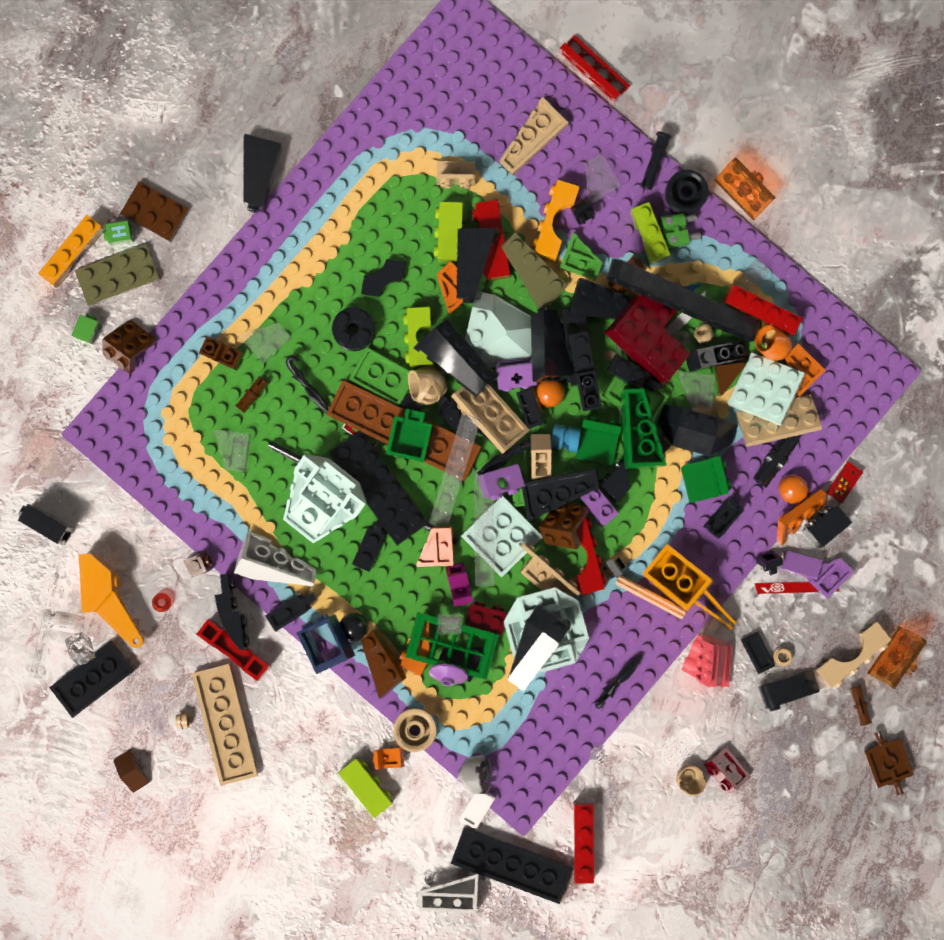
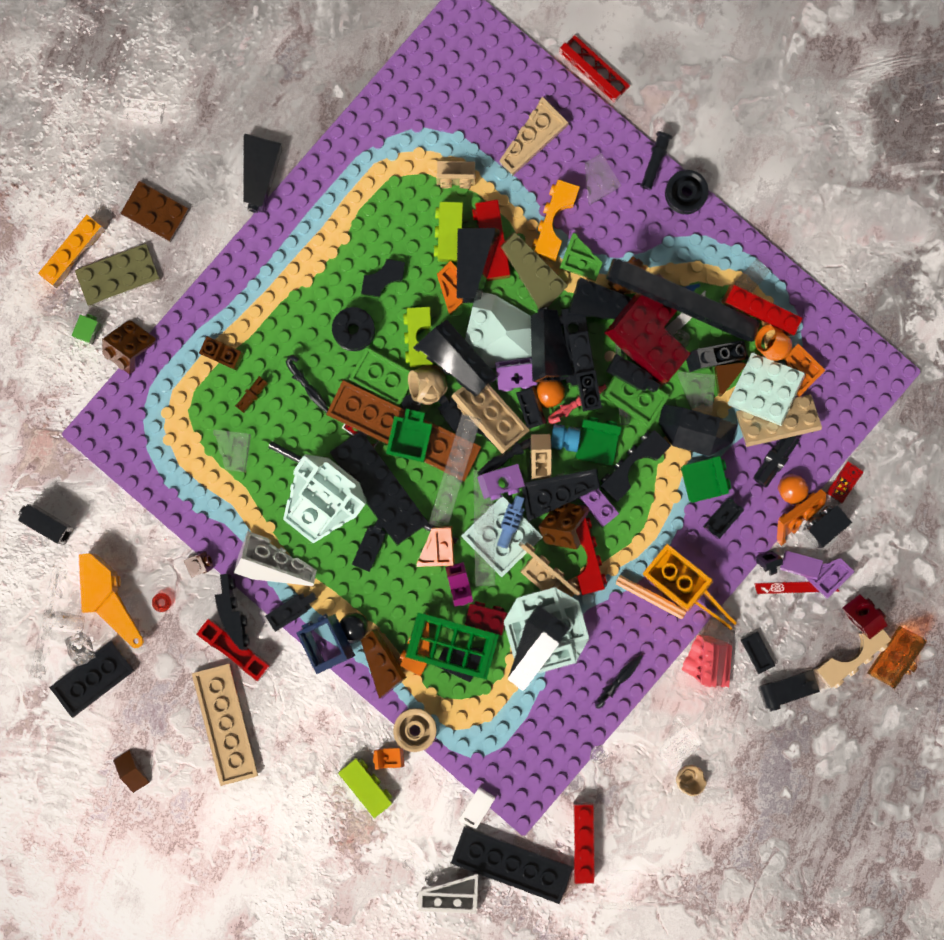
bright green brick [103,221,134,246] -> none
tan plate [175,711,190,730] -> none
clear wing [238,323,292,364] -> none
medium lavender dish [429,664,468,686] -> none
clear brick [437,614,461,634] -> none
light grey cylinder [458,755,492,794] -> none
black tile [570,198,595,225] -> none
black tile [603,553,629,579] -> none
green wedge [621,389,667,469] -> none
lime arch [630,202,670,265] -> none
bright green piece [659,213,701,249] -> none
tan tile [694,324,714,346] -> none
bracket [704,746,751,794] -> none
clear orange plate [714,157,776,221] -> none
tan plate [773,647,793,666] -> none
reddish brown pin [849,685,872,726] -> none
reddish brown plate [863,731,914,796] -> none
none -> medium blue hinge [497,496,525,549]
none -> coral piece [548,384,606,424]
none -> dark red brick [842,594,888,640]

